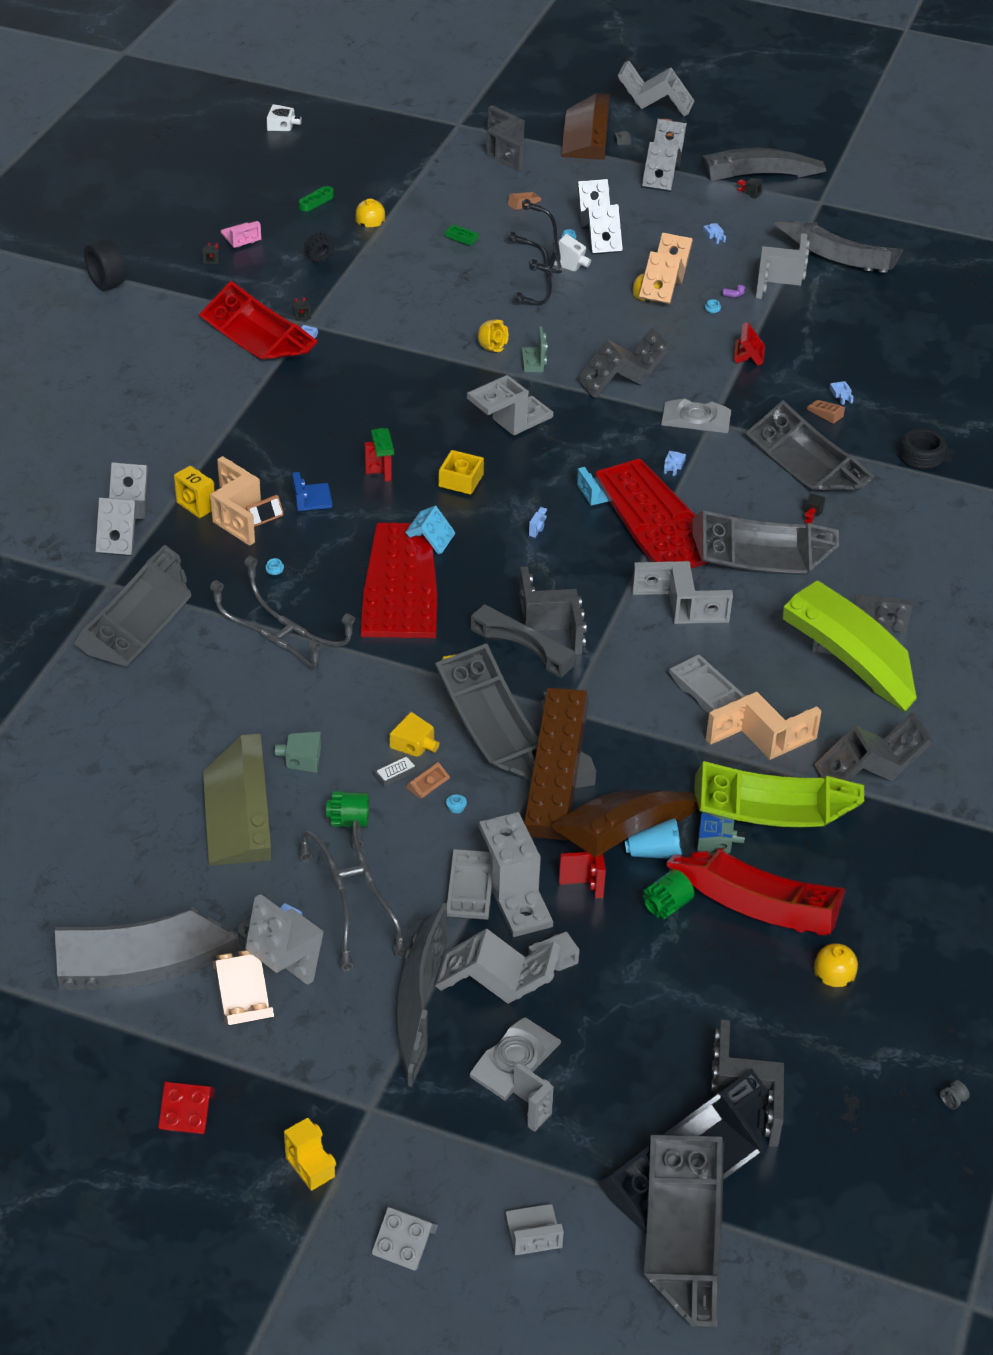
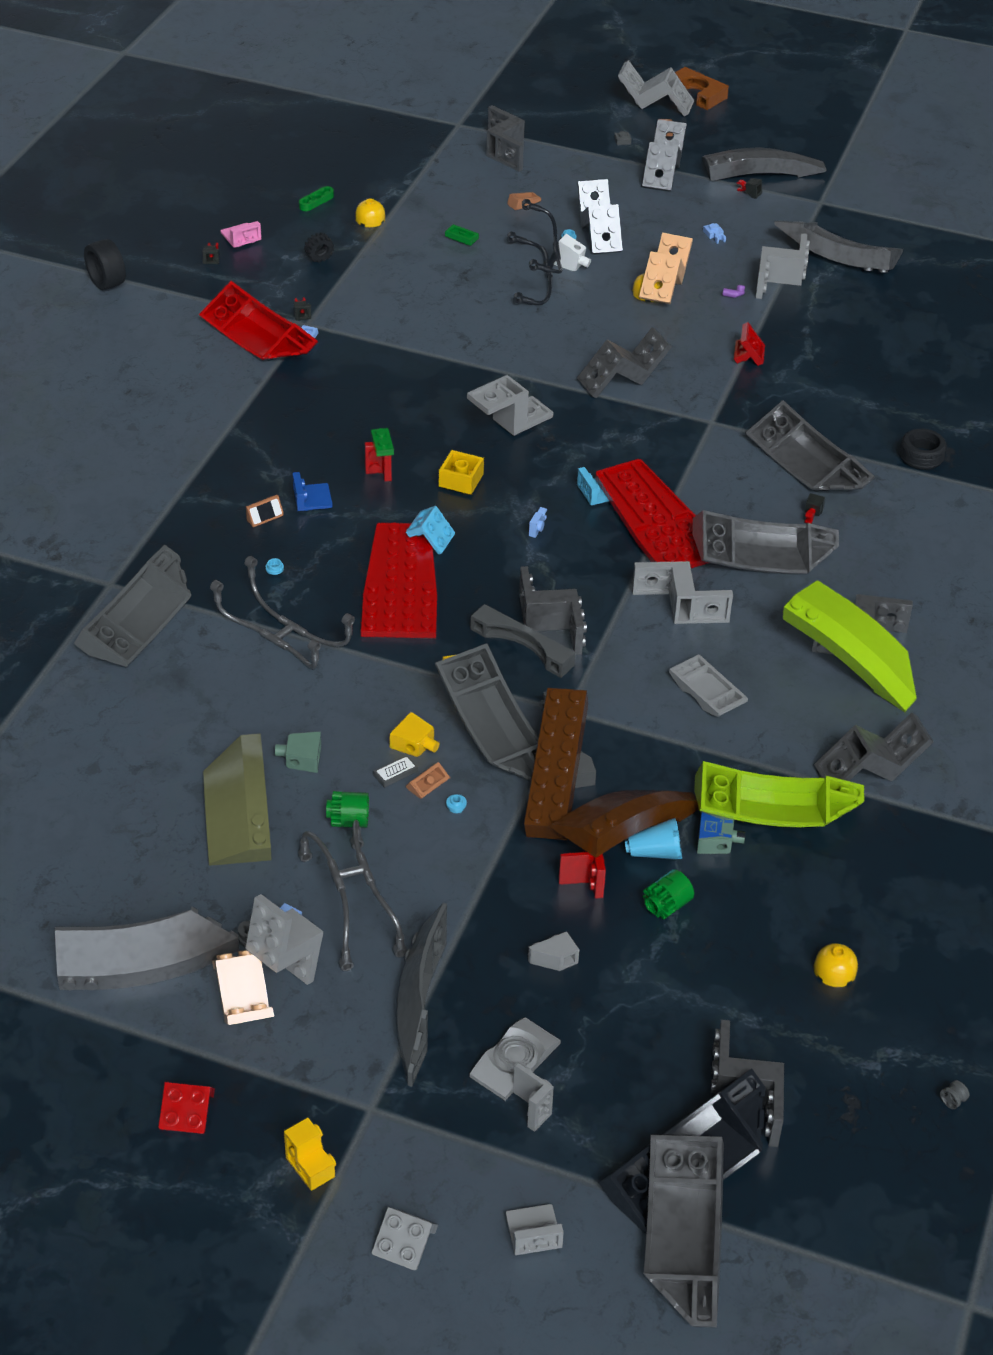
light grey bracket [96,463,148,555] -> none
yellow brick [174,466,214,518] -> none
light nougat bracket [211,456,261,546] -> none
white torso [267,104,302,131] -> none
light grey bracket [435,929,560,1003] -> none
light grey slope [447,849,493,920] -> none
yellow cylinder [478,319,509,352] -> none
light grey bracket [479,812,553,937] -> none
sand green bracket [522,327,548,372] -> none
reddish brown slope [562,93,610,160] -> none
light grey slope [661,398,731,433] -> none
light blue plate [664,451,686,476] -> none
red slope [667,848,845,935] -> none
medium azure plate [705,299,721,314] -> none
light nougat bracket [706,692,822,760] -> none
nougat slope [807,400,845,424] -> none
light blue plate [829,381,853,405] -> none
none -> dark orange arch [675,67,729,110]

